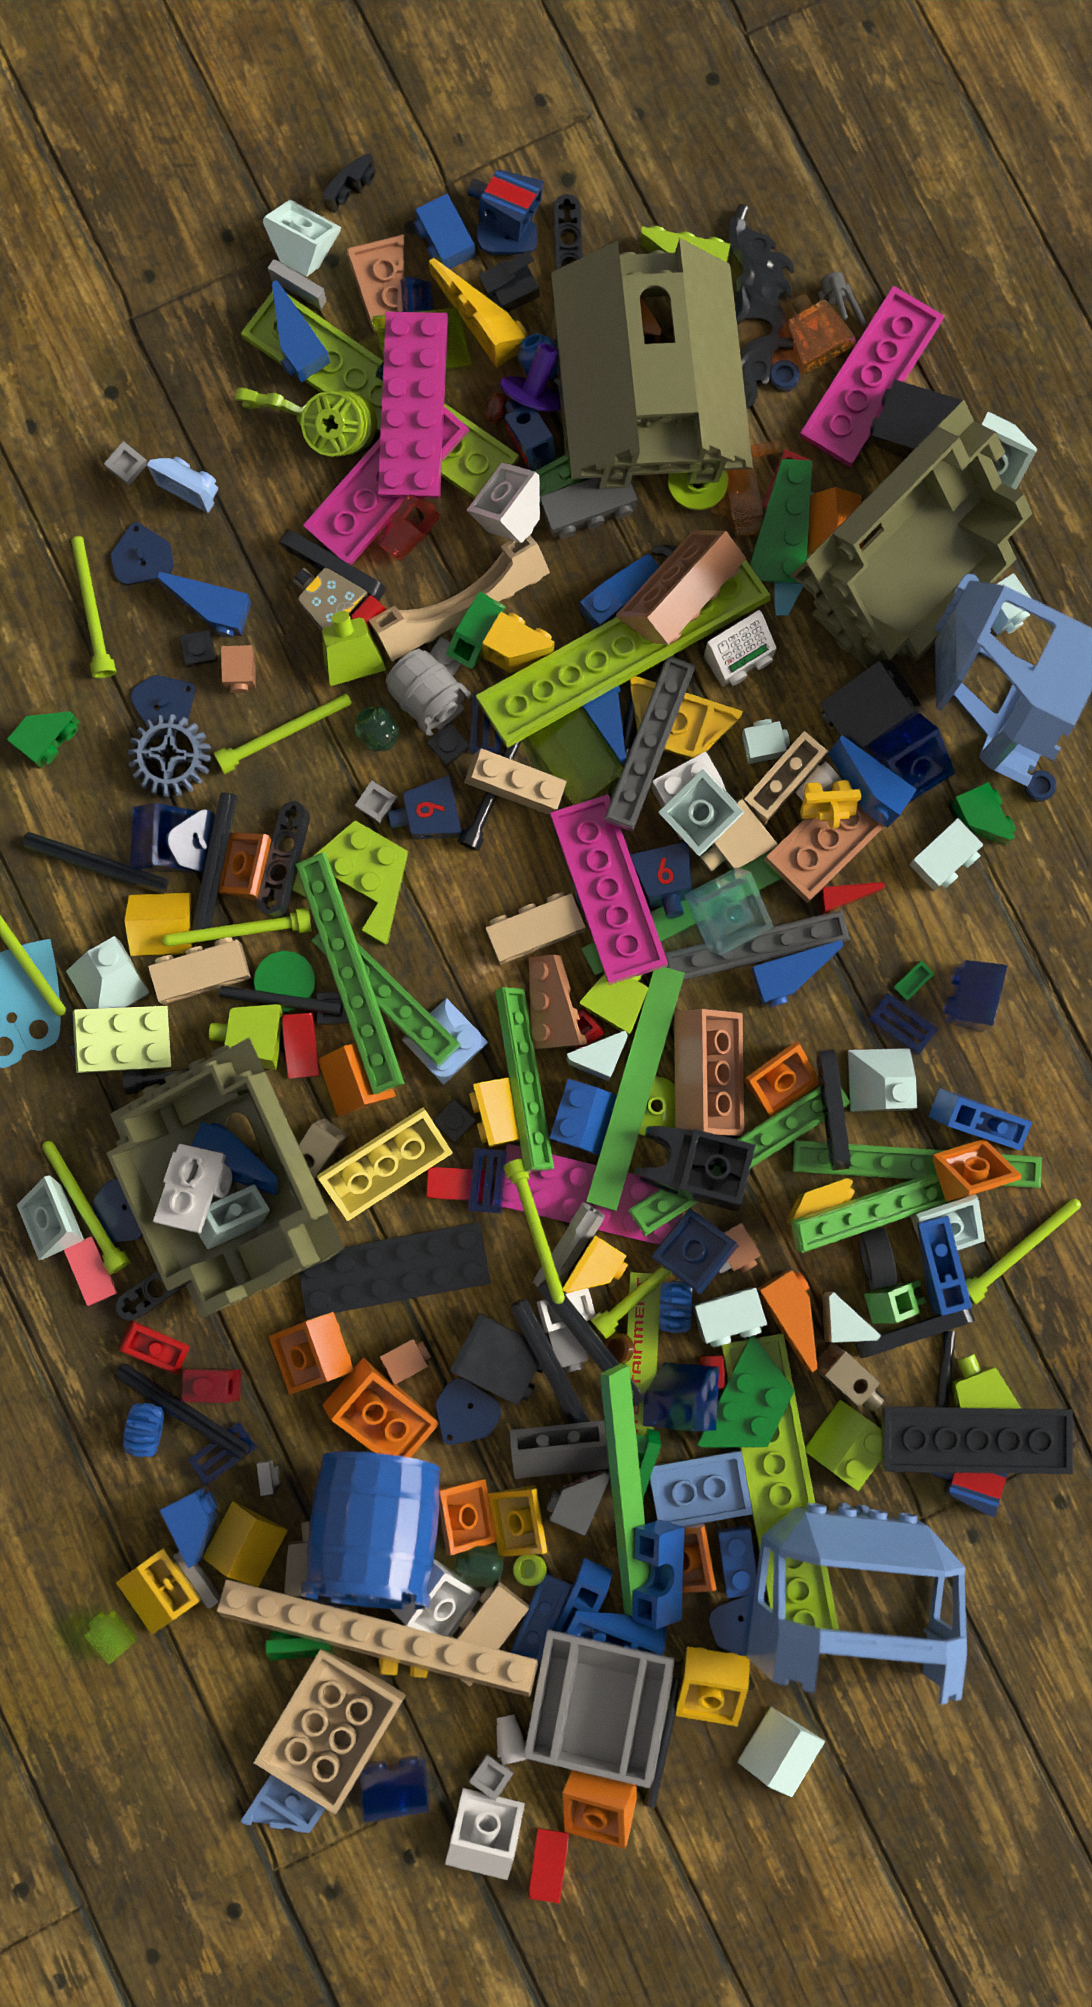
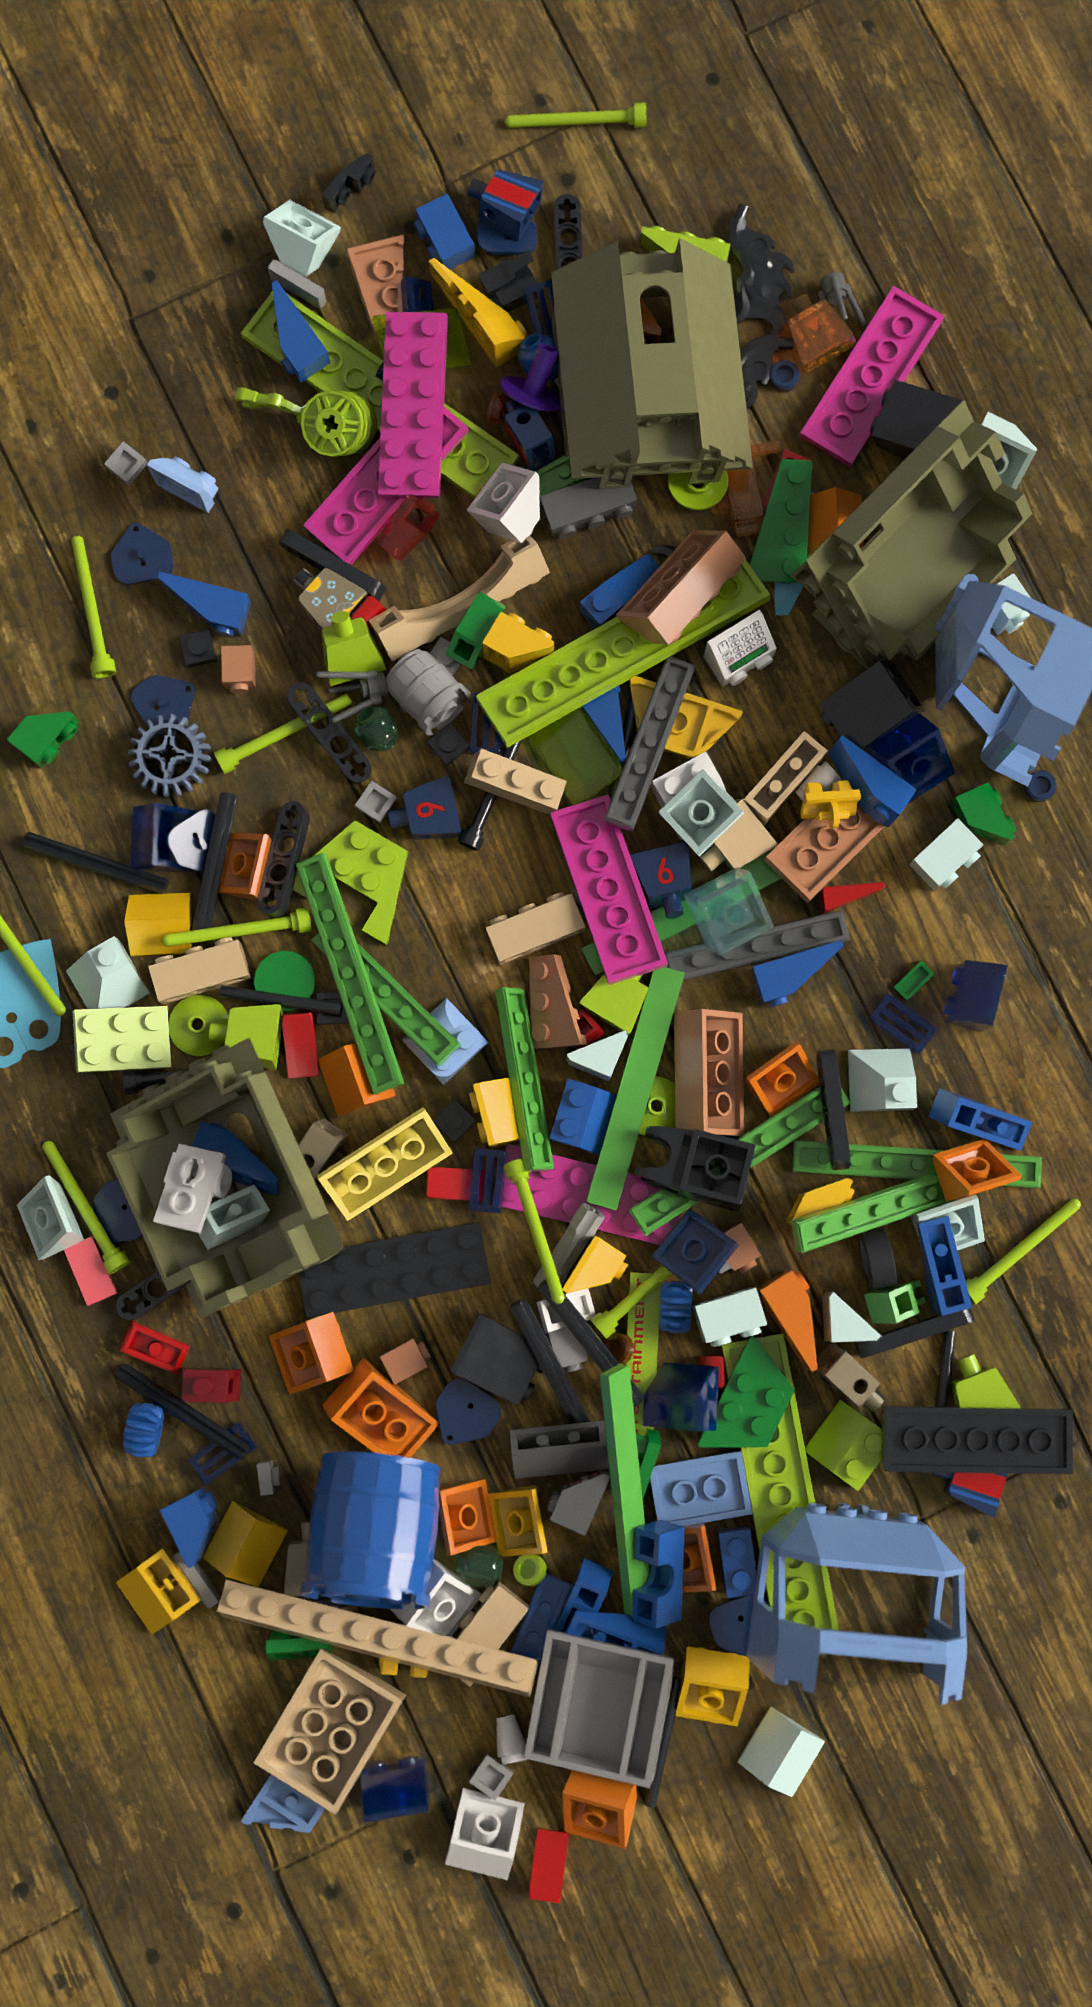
clear neon green brick [84,1610,138,1665] -> none
light aqua brick [742,719,790,764] -> none
none -> lime dish [168,995,229,1056]
none -> black beam [287,682,372,784]
none -> dark grey plant [316,670,388,723]
none -> lime piece [505,103,647,128]
none -> clear blue tile [523,279,554,342]

